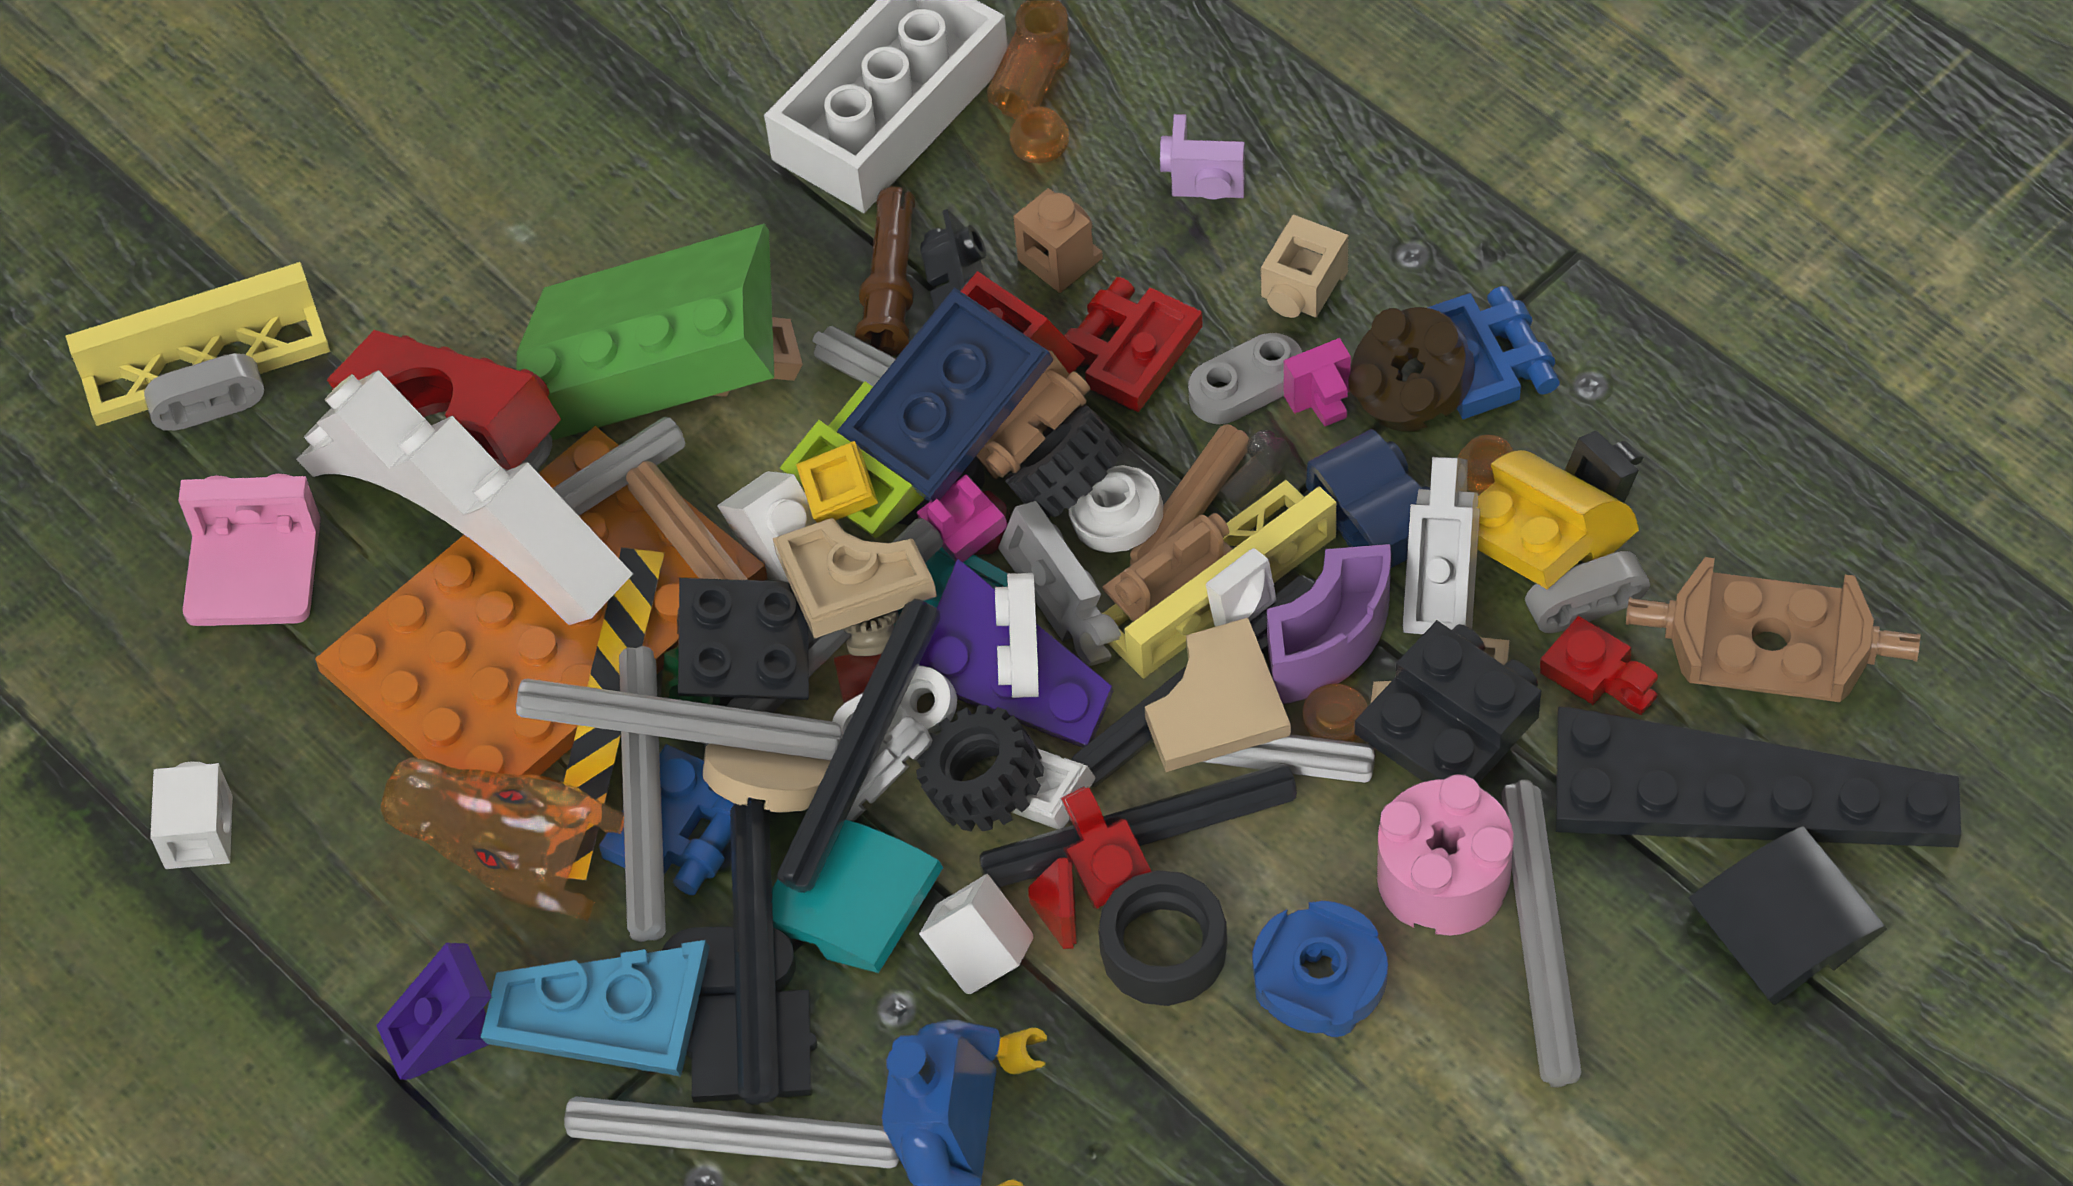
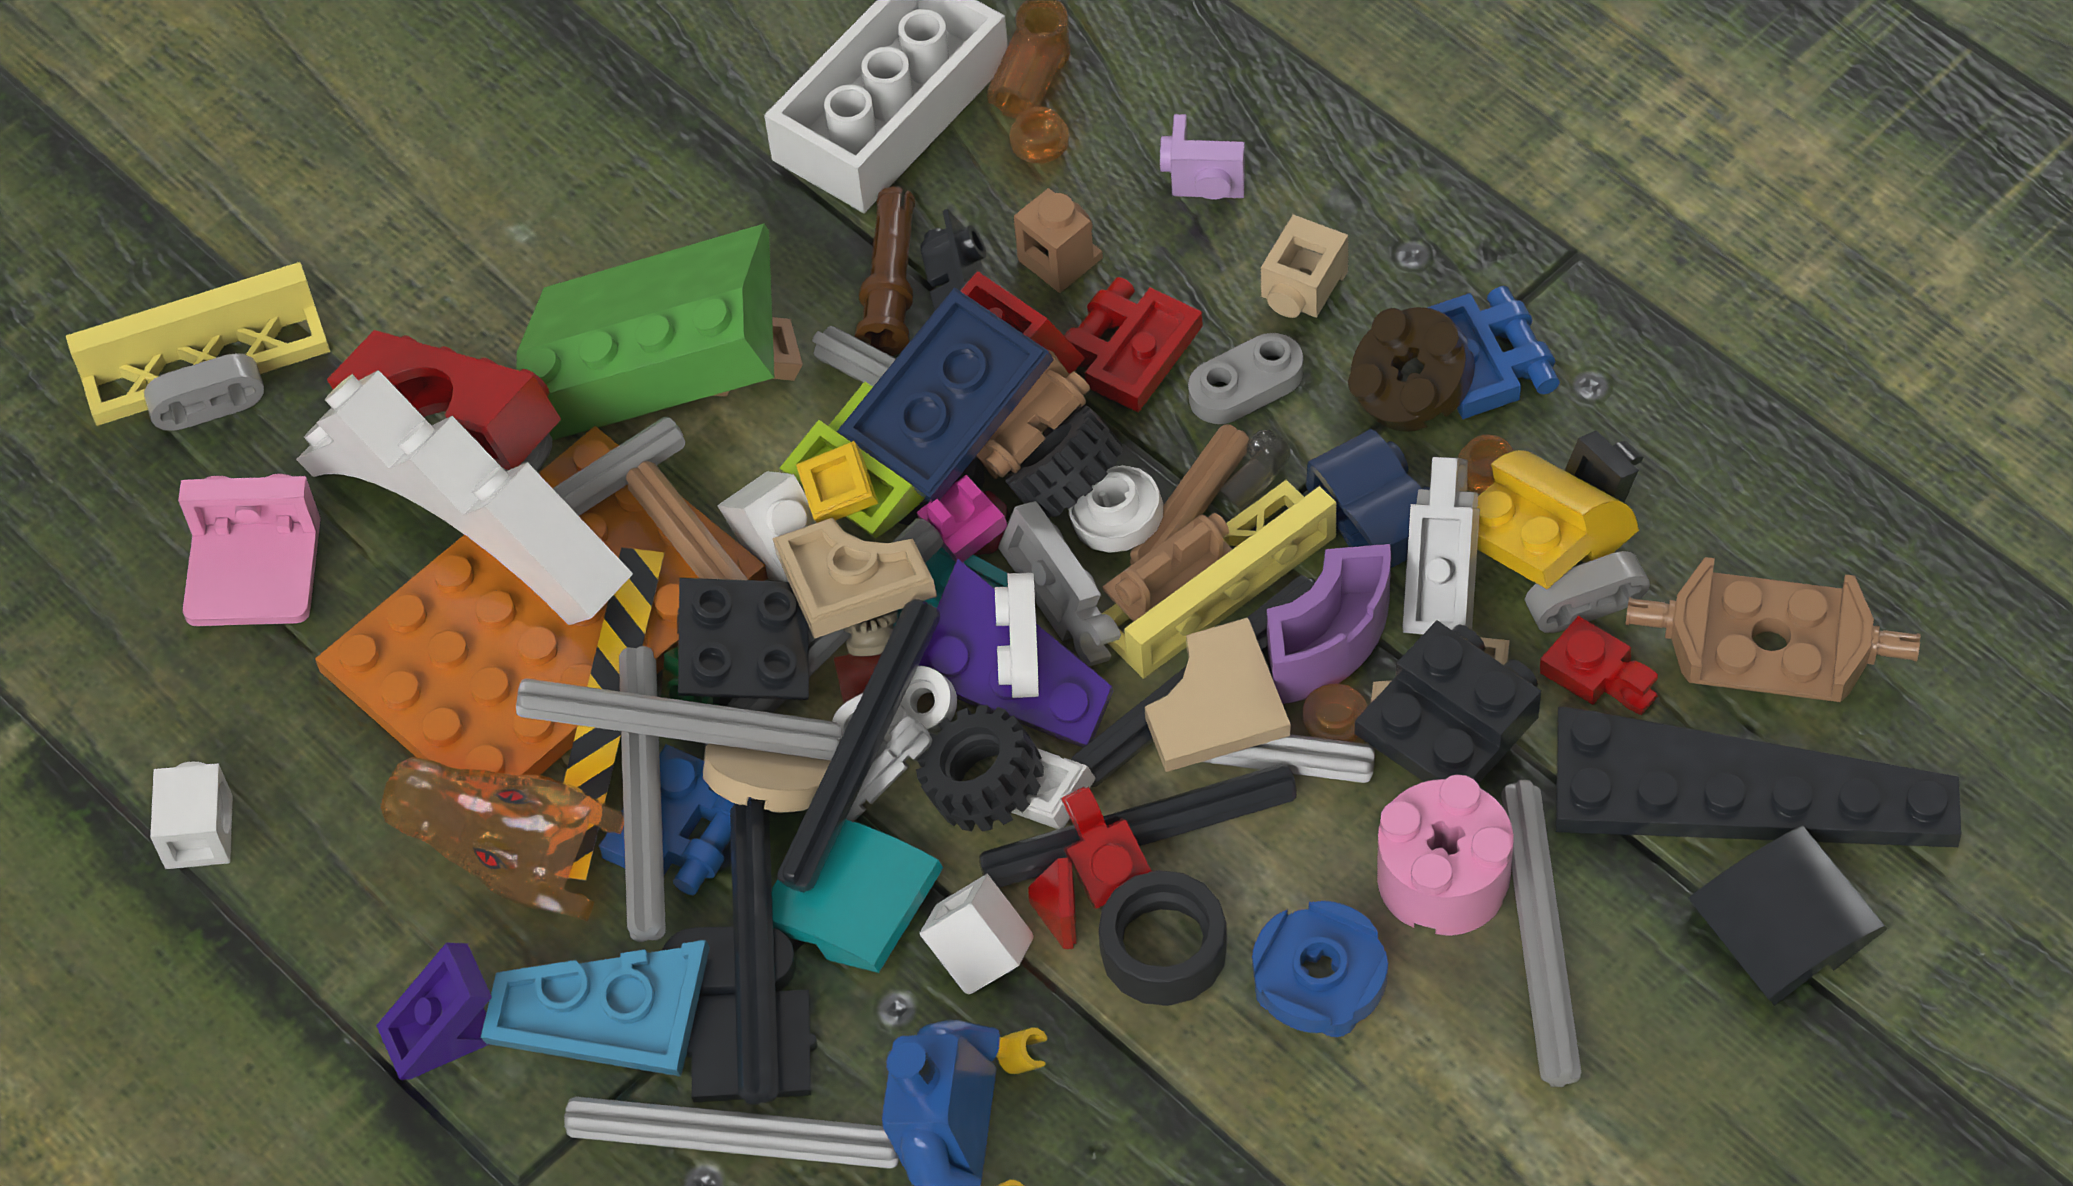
white tile [1206,548,1277,627] -> none
dark pink tile [1284,338,1351,427] -> none

